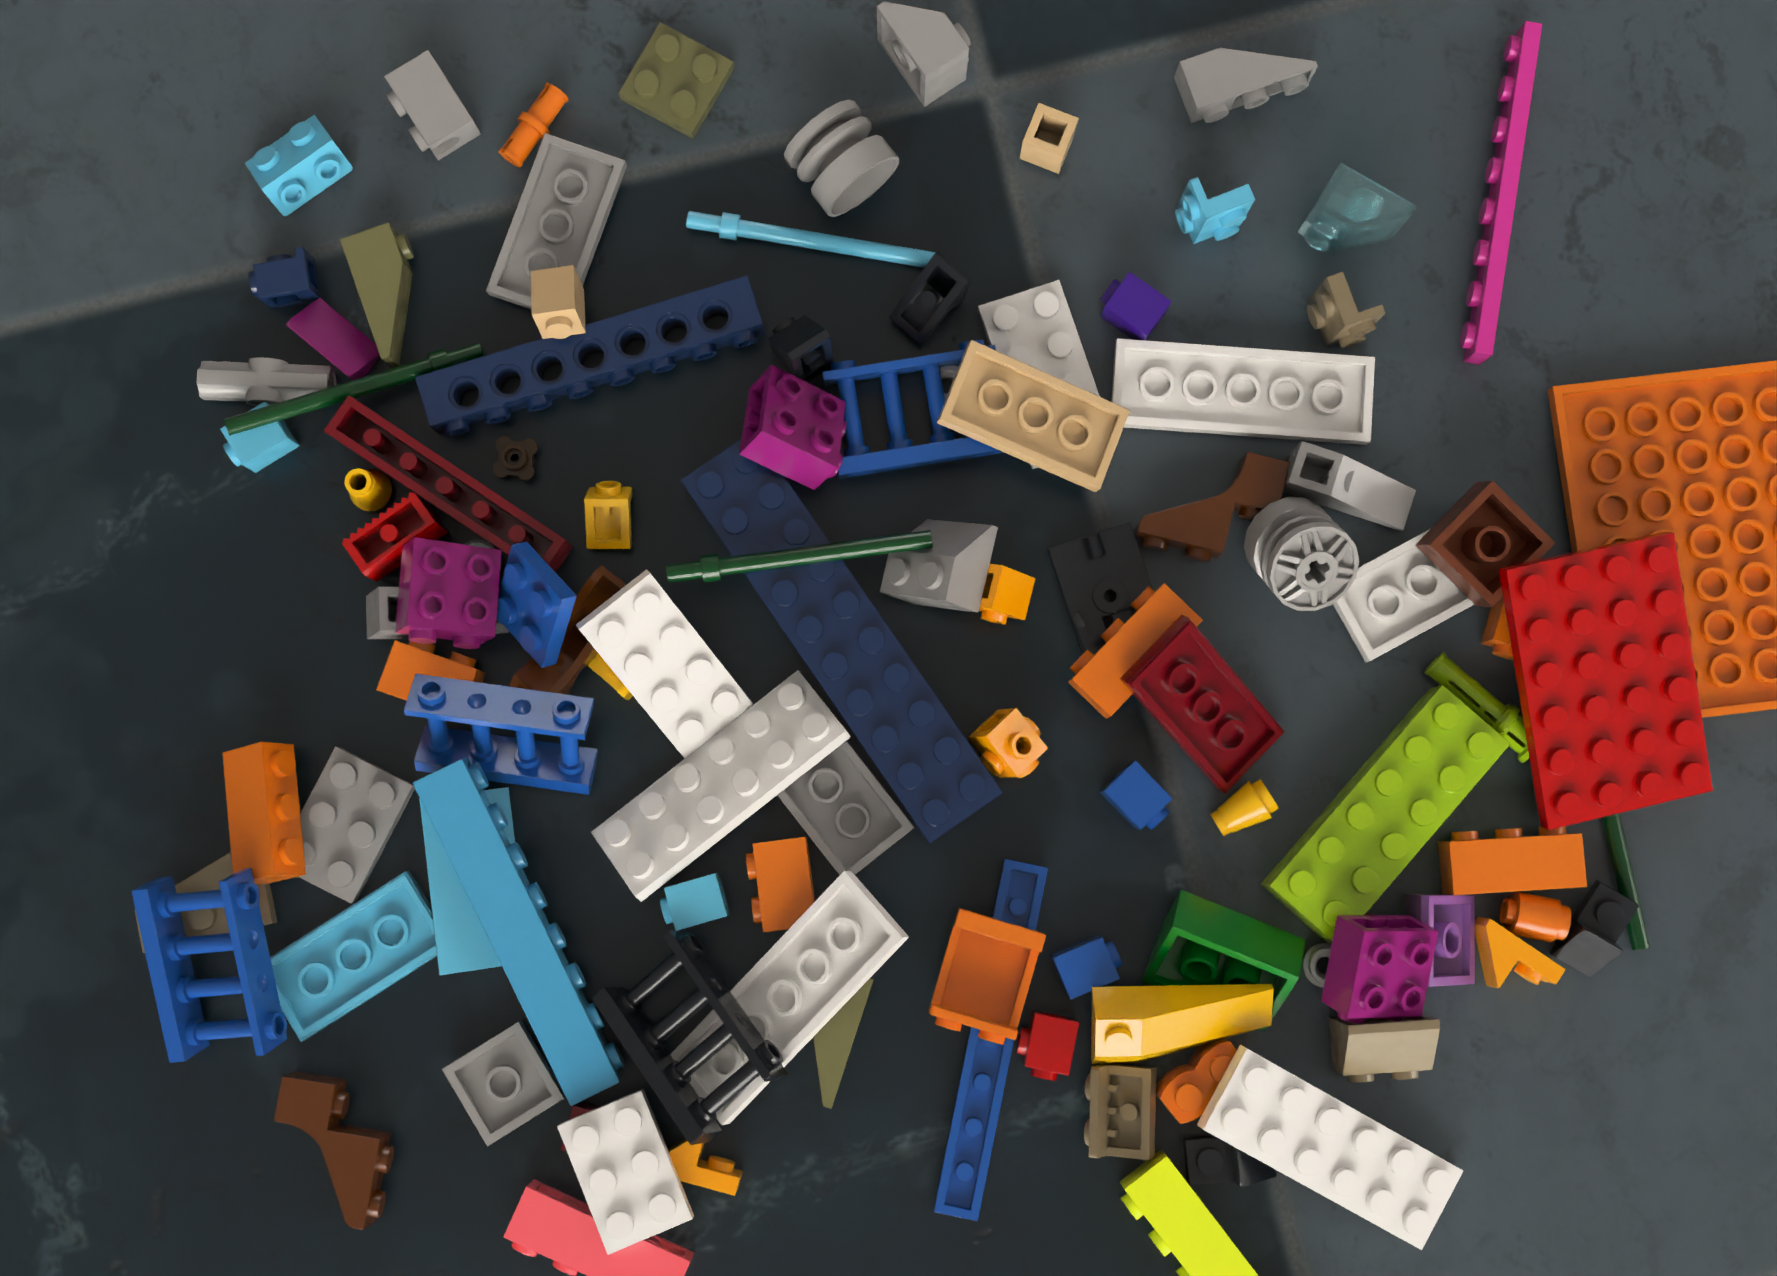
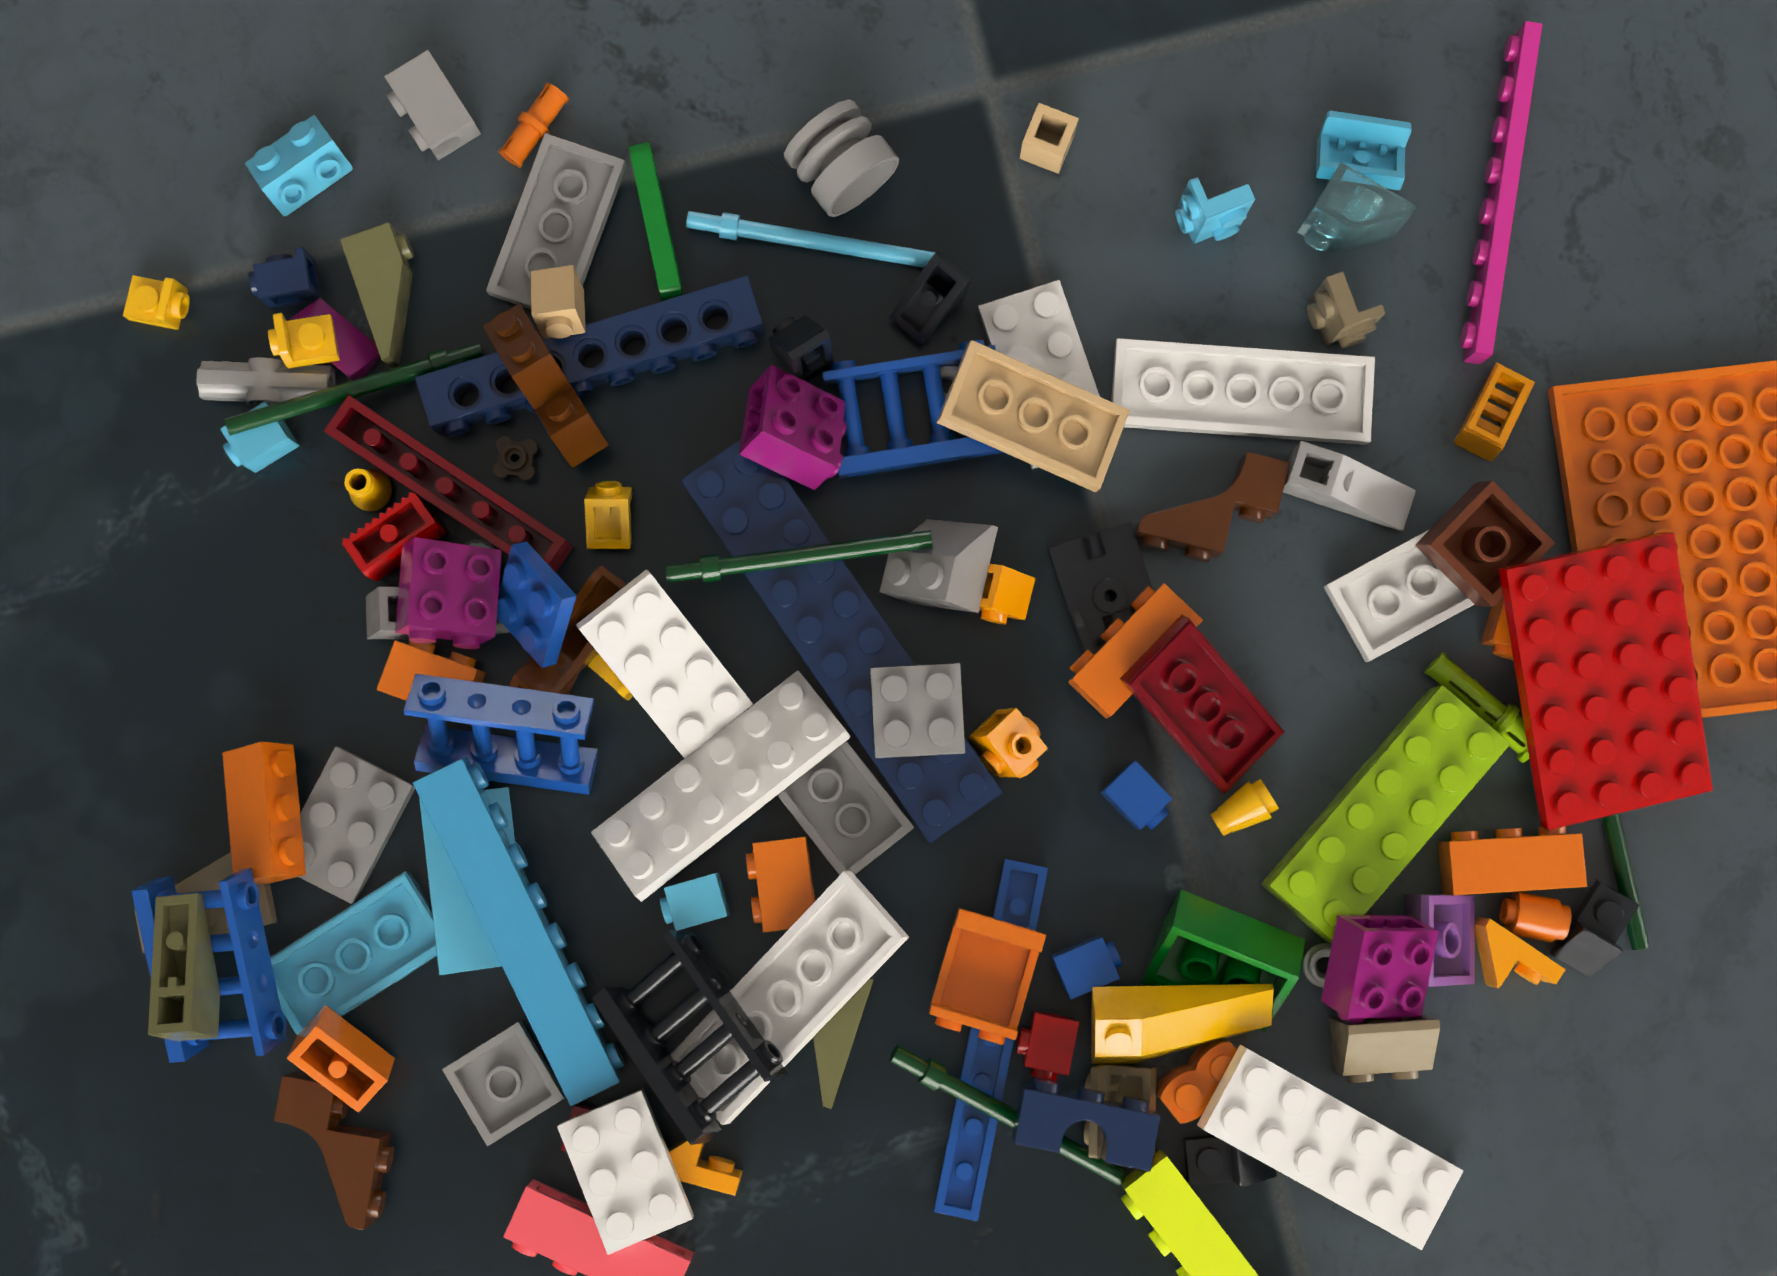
olive plate [618,22,735,139] -> none
light grey slope [877,1,971,107] -> none
dark purple brick [1100,272,1172,340] -> none
light grey slope [1174,48,1318,123] -> none
light grey wheel [1244,497,1359,611] -> none
none -> yellow bracket [123,275,190,330]
none -> olive slope [148,893,220,1041]
none -> yellow bracket [268,313,340,369]
none -> orange brick [287,1005,395,1113]
none -> reddish brown arch [483,303,609,468]
none -> green beam [629,141,684,301]
none -> light grey plate [871,663,965,758]
none -> dark green bar [889,1045,1127,1186]
none -> dark blue arch [1012,1078,1160,1171]
none -> medium azure bracket [1316,111,1412,190]
none -> light orange slope [1454,362,1535,461]

